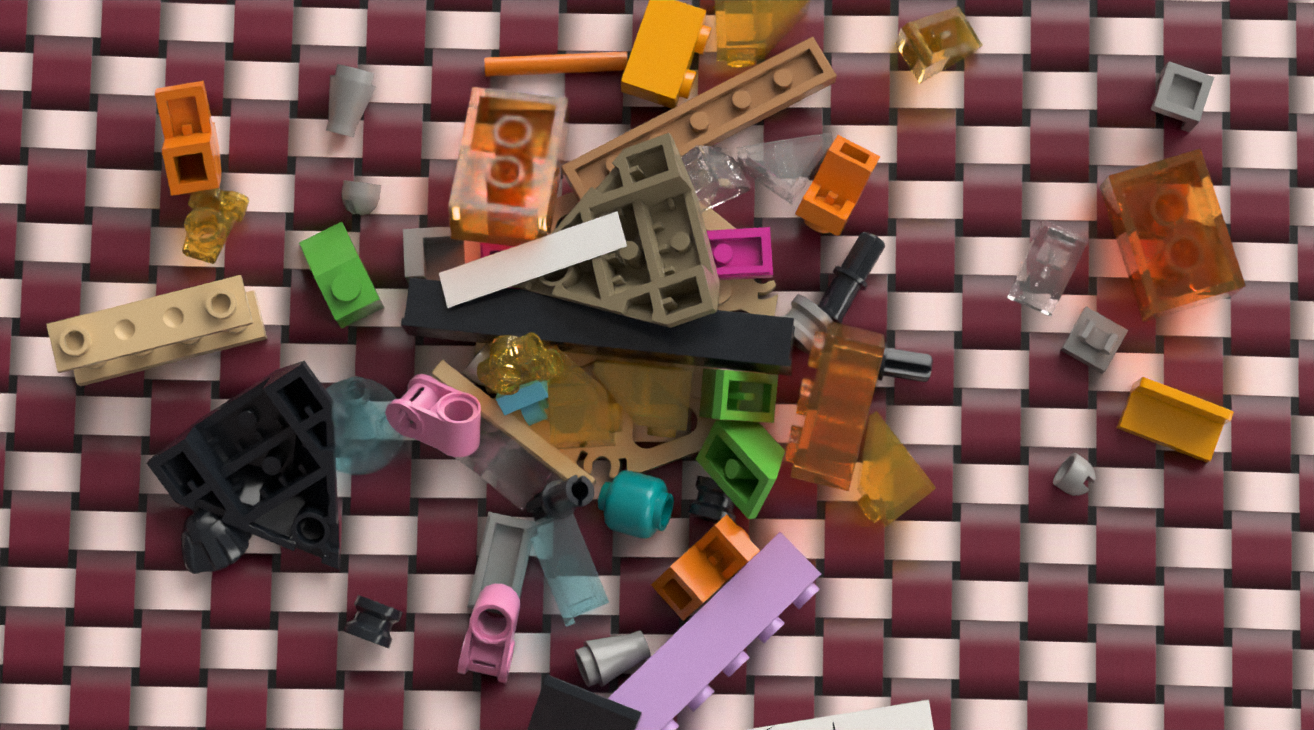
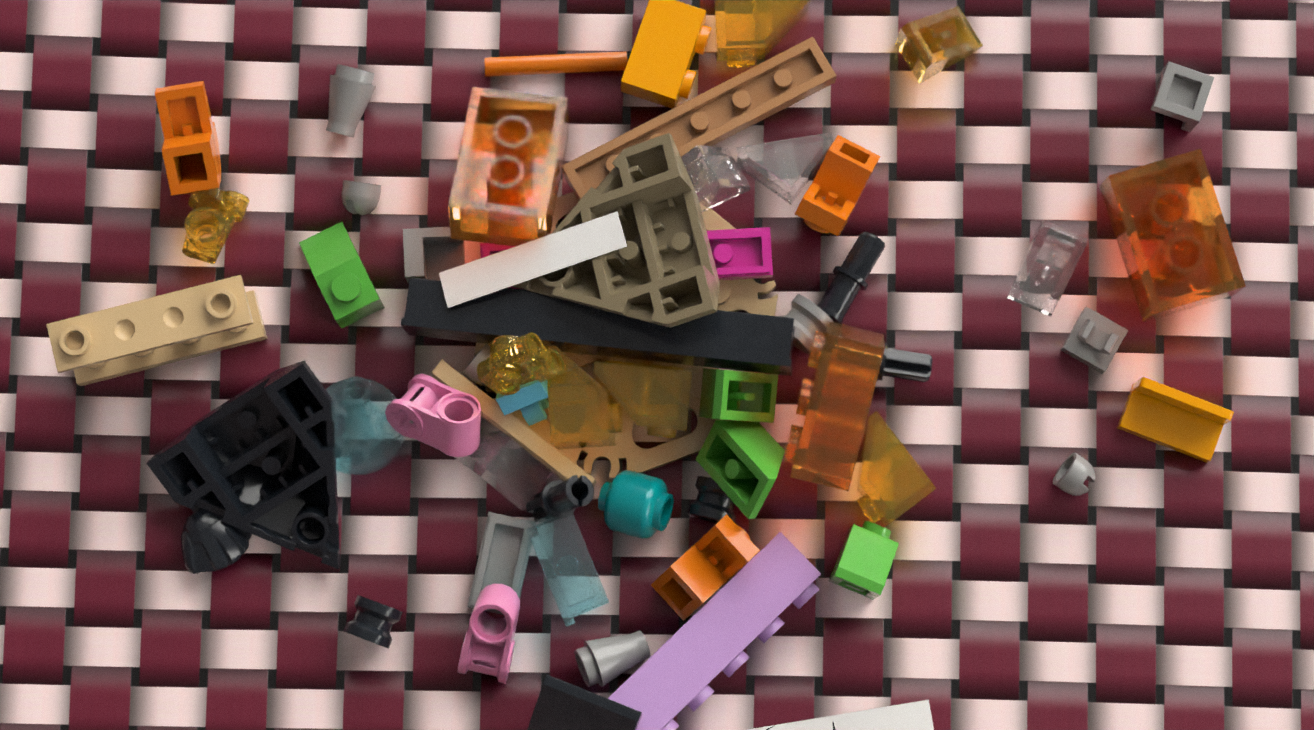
none -> slope [828,521,899,600]

